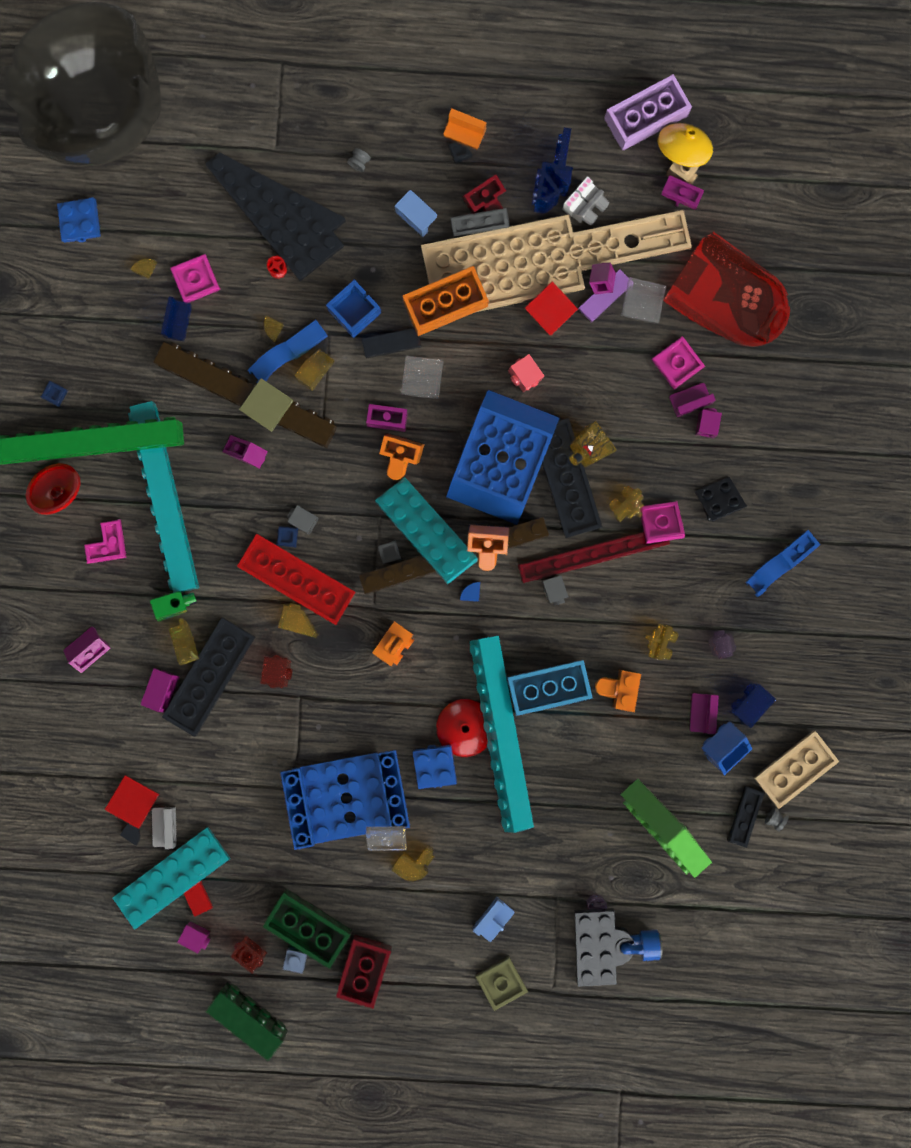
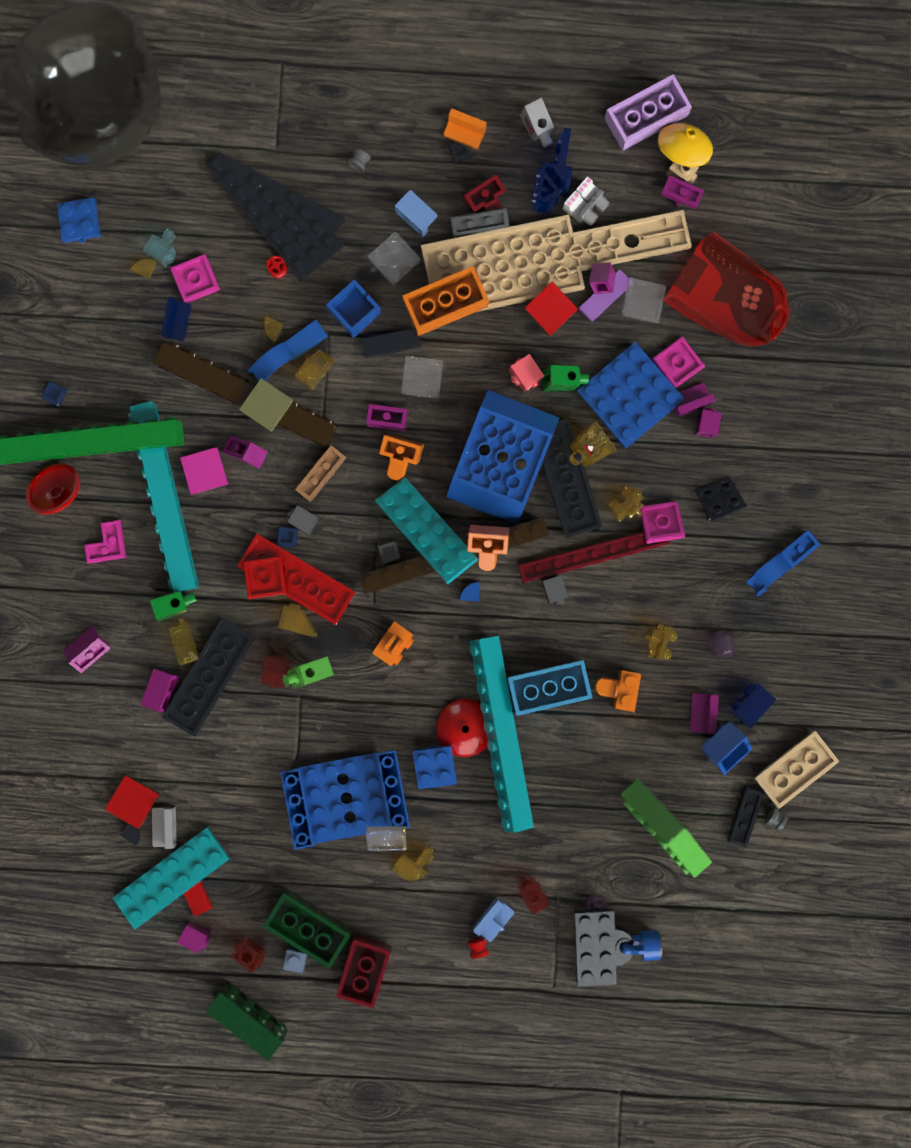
olive tile [475,956,528,1011] -> none
none -> clear light blue brick [143,228,176,267]
none -> dark pink tile [180,447,228,495]
none -> red tile [243,556,287,600]
none -> bright green torso [283,656,334,689]
none -> medium nougat plate [295,445,346,502]
none -> clear plate [367,231,421,286]
none -> red wheel [467,937,489,959]
none -> clear red head [518,878,549,915]
none -> light grey torso [520,98,554,148]
none -> green torso [542,365,589,392]
none -> blue plate [577,342,684,449]

